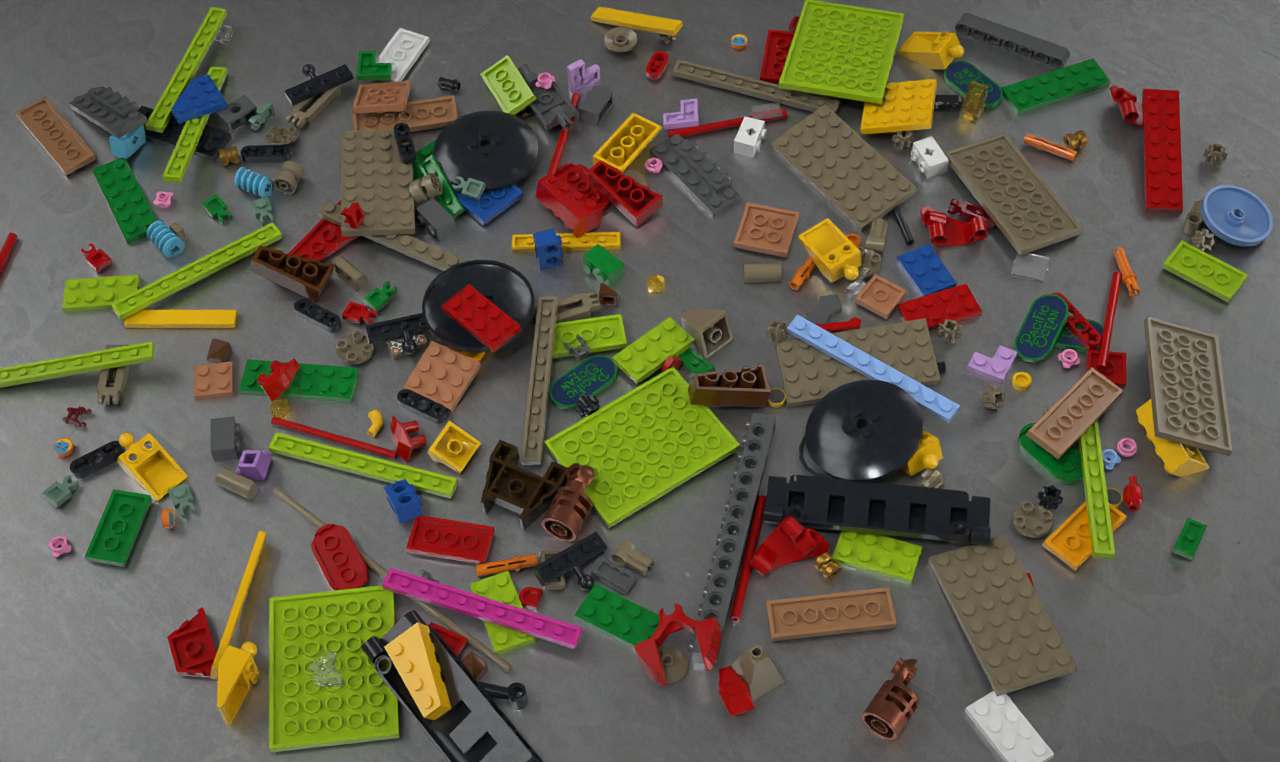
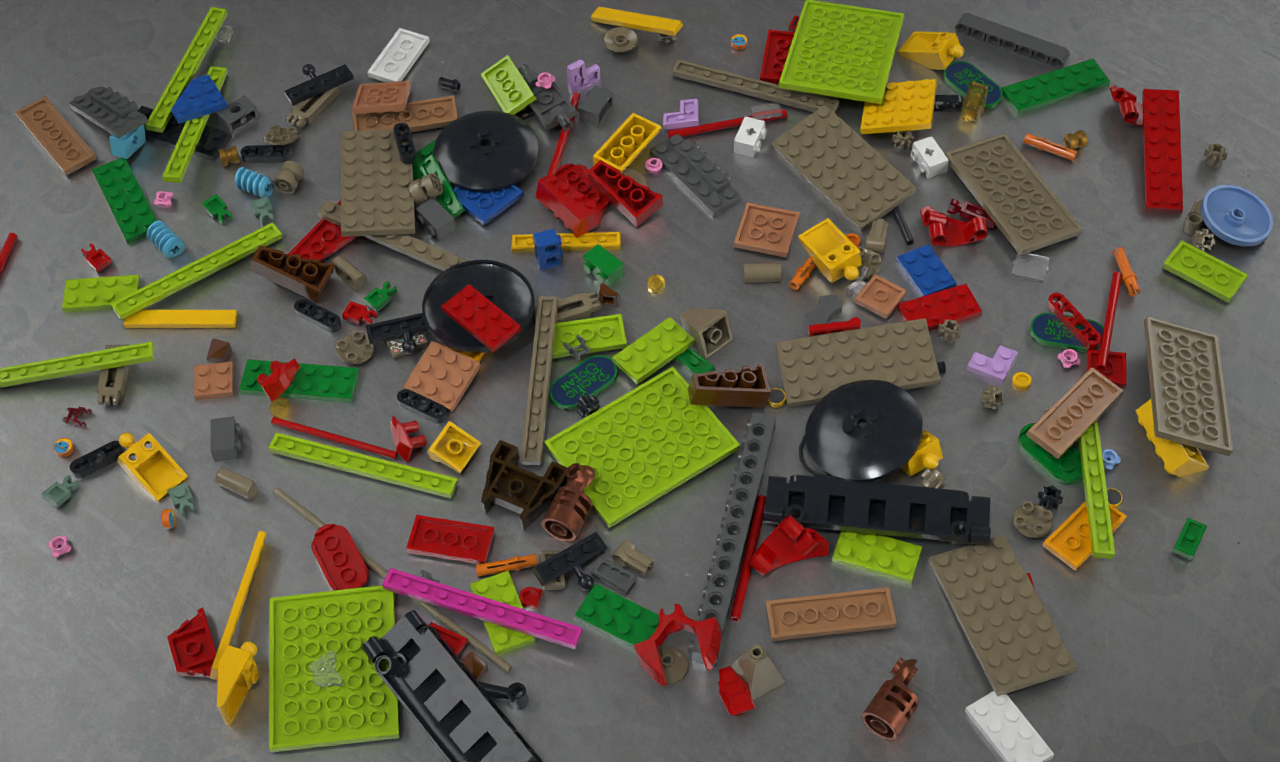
green plate [85,489,152,567] -> none
dark tan tile [169,223,187,243] -> none
medium lavender brick [236,450,273,480] -> none
sand green plate [248,101,276,131] -> none
red tile [341,203,365,229] -> none
green plate [356,51,392,81] -> none
yellow arm [367,409,384,437] -> none
blue brick [383,478,423,524] -> none
yellow wedge [384,622,451,721] -> none
sand green plate [452,176,486,201] -> none
red plate [646,51,669,80] -> none
red tile [662,355,683,372] -> none
dark tan gear [765,321,789,344] -> none
light blue plate [787,315,960,423] -> none
pearl gold wheel [814,552,842,581] -> none
tile [1014,294,1069,363] -> none
bright pink plate [1117,438,1137,457] -> none
red plant [1123,476,1143,511] -> none

